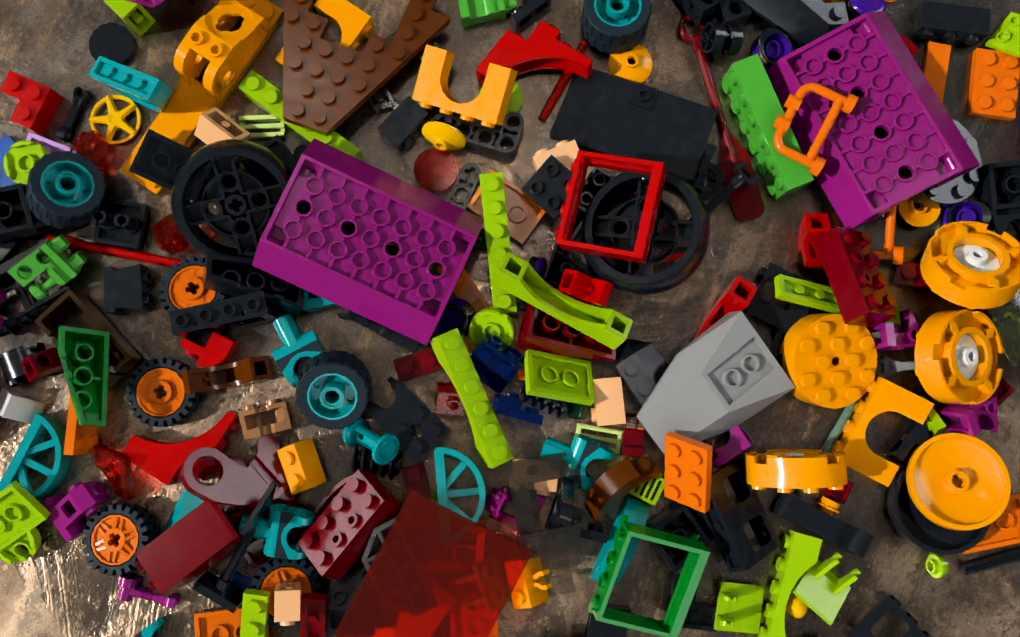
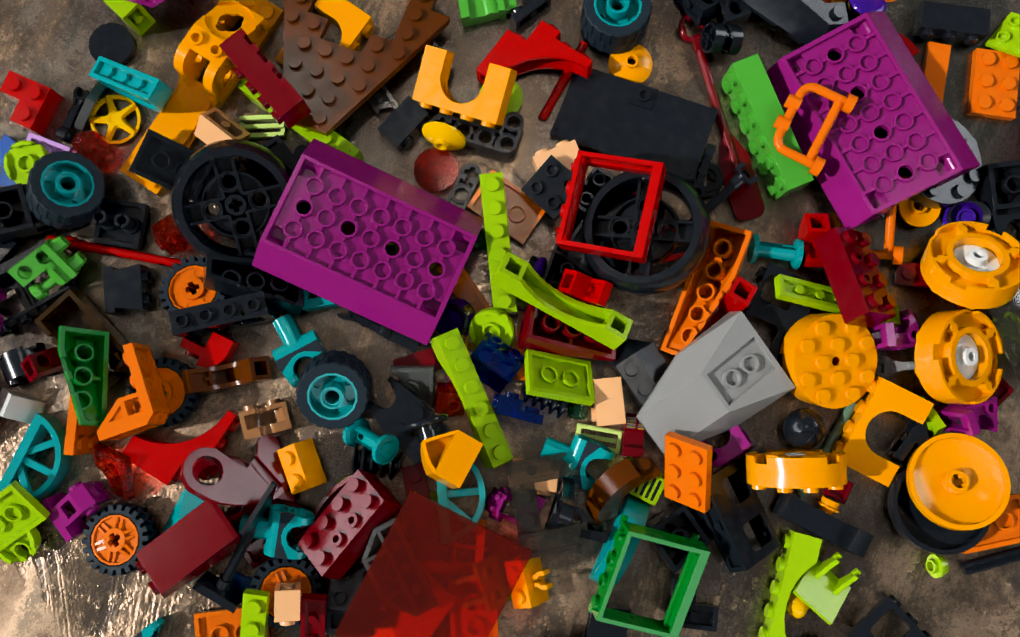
magenta brick [117,573,181,608] -> none
lime plate [714,581,764,634] -> none
dark purple piece [751,28,793,70] -> none
none -> dark grey tile [74,82,106,131]
none -> orange bracket [97,342,171,441]
none -> dark red wedge [219,28,312,129]
none -> dark grey tile [390,365,434,408]
none -> light orange piece [402,413,483,489]
none -> orange wedge [660,220,753,355]
none -> teal hose [747,233,804,269]
none -> black piece [782,408,825,450]

